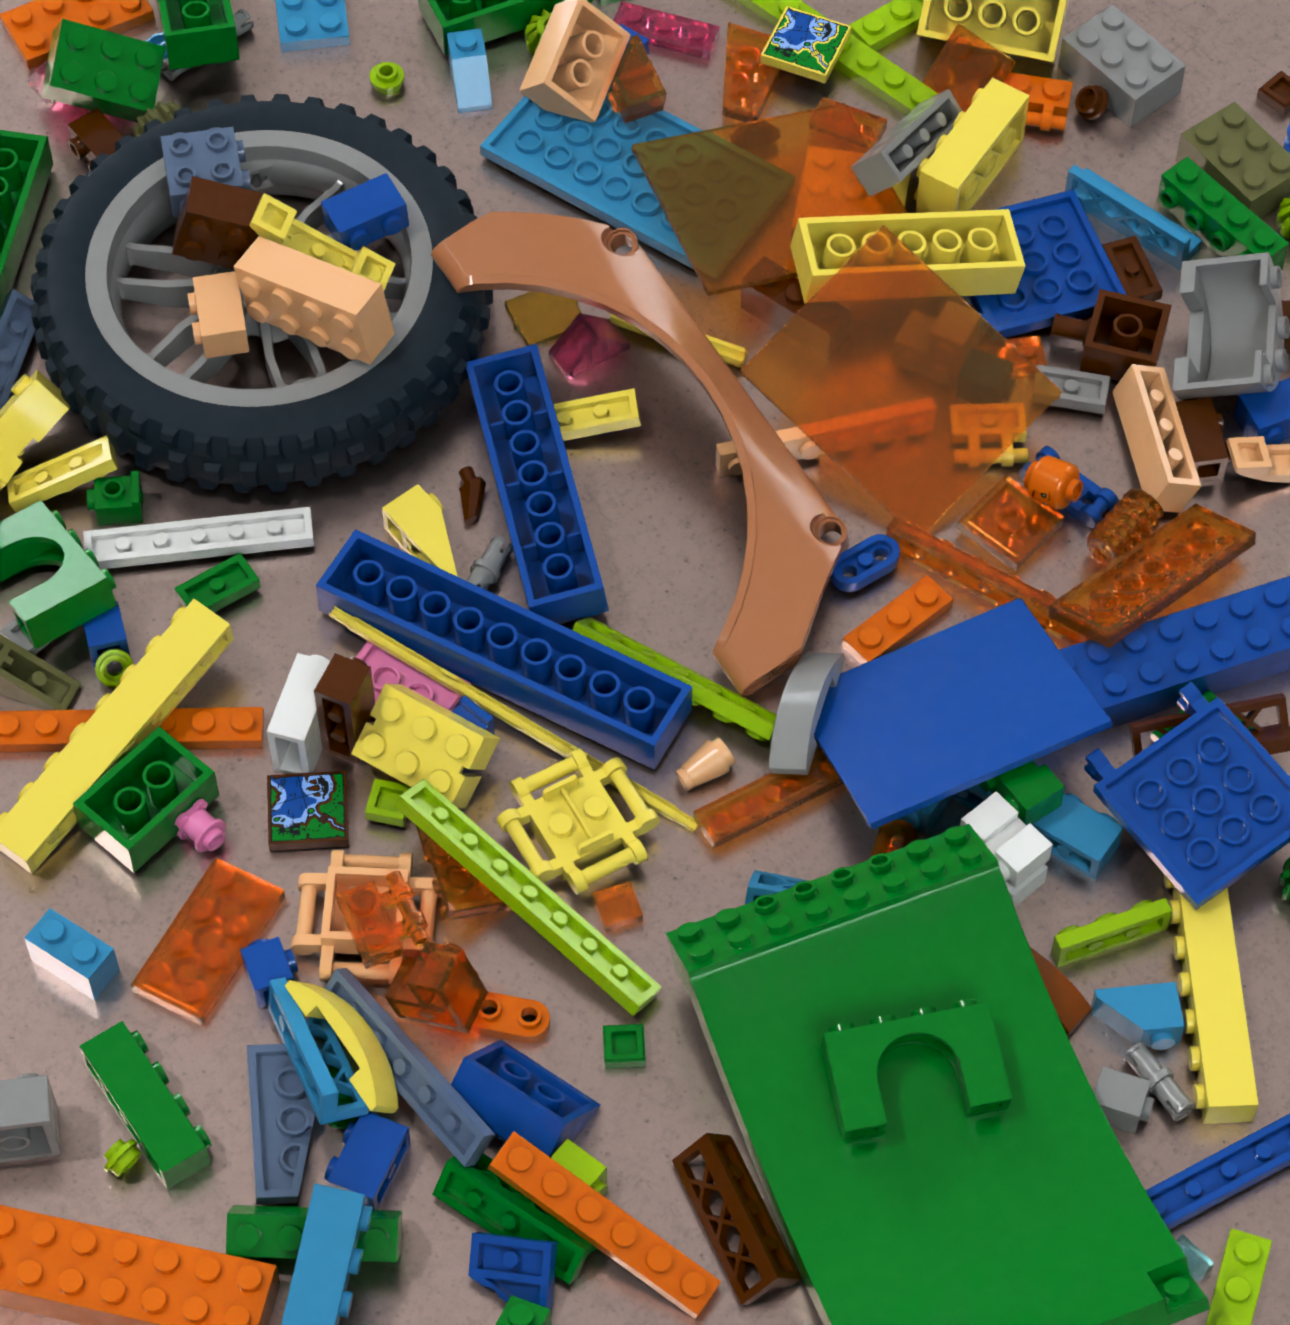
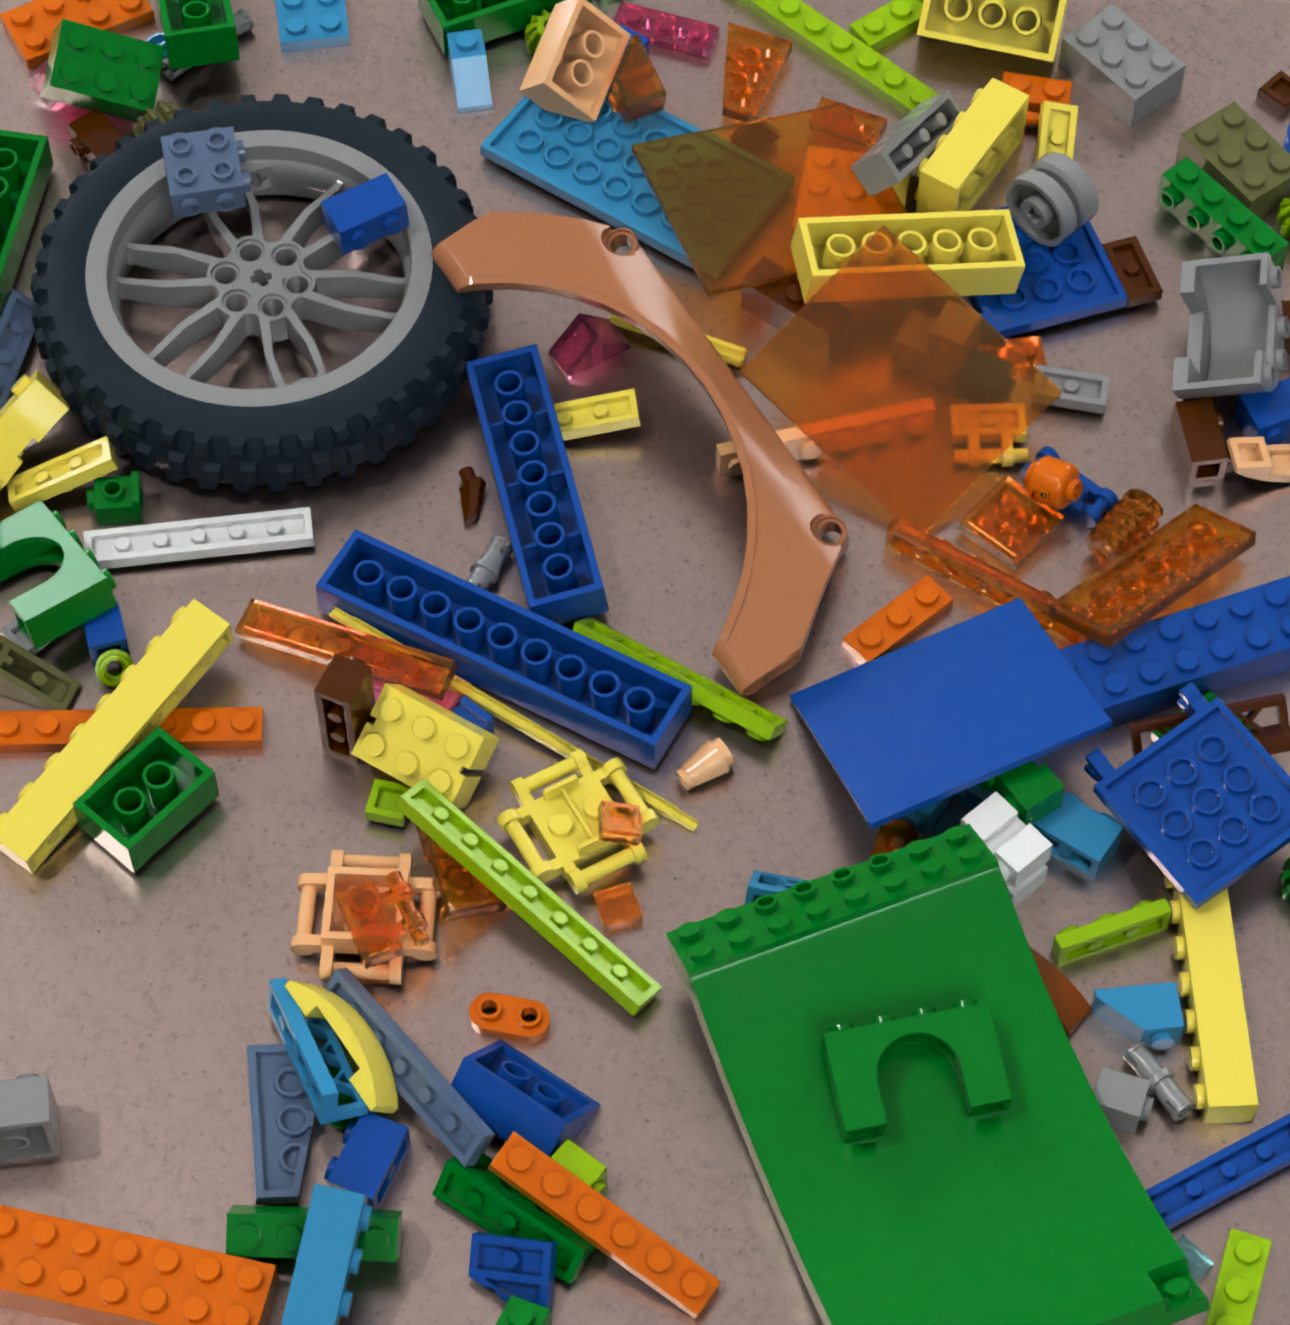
dark azure brick [24,908,120,1001] -> none
green brick [79,1021,212,1190] -> none
lime plate [103,1138,142,1178] -> none
clear orange plate [131,857,285,1026] -> none
reddish brown brick [172,176,264,269] -> none
green plate [174,553,261,612] -> none
bright pink brick [174,799,226,853] -> none
light nougat brick [187,271,250,359] -> none
light nougat brick [233,236,395,365] -> none
blue brick [240,937,298,1009] -> none
light yellow slope [249,193,396,291] -> none
white brick [266,653,330,774] -> none
tile [267,771,349,851] -> none
lime plate [369,62,405,95] -> none
light yellow slope [382,484,458,577] -> none
clear orange brick [385,941,488,1033] -> none
clear yellow piece [505,291,588,346] -> none
green tile [603,1024,646,1069] -> none
reddish brown fence [672,1133,802,1305] -> none
clear orange plate [693,748,843,849] -> none
tile [760,6,851,83] -> none
light grey slope [769,652,845,775] -> none
blue plate [830,534,900,592] -> none
clear orange plate [922,24,1016,112] -> none
reddish brown brick [1050,289,1172,381] -> none
dark azure fence [1065,164,1202,271] -> none
reddish brown plate [1075,85,1109,120] -> none
light nougat brick [1112,364,1201,513] -> none
none -> clear orange plate [235,598,458,700]
none -> clear orange tile [598,800,642,846]
none -> light grey wheel [1006,152,1099,247]
none -> light yellow plate [1035,100,1078,162]

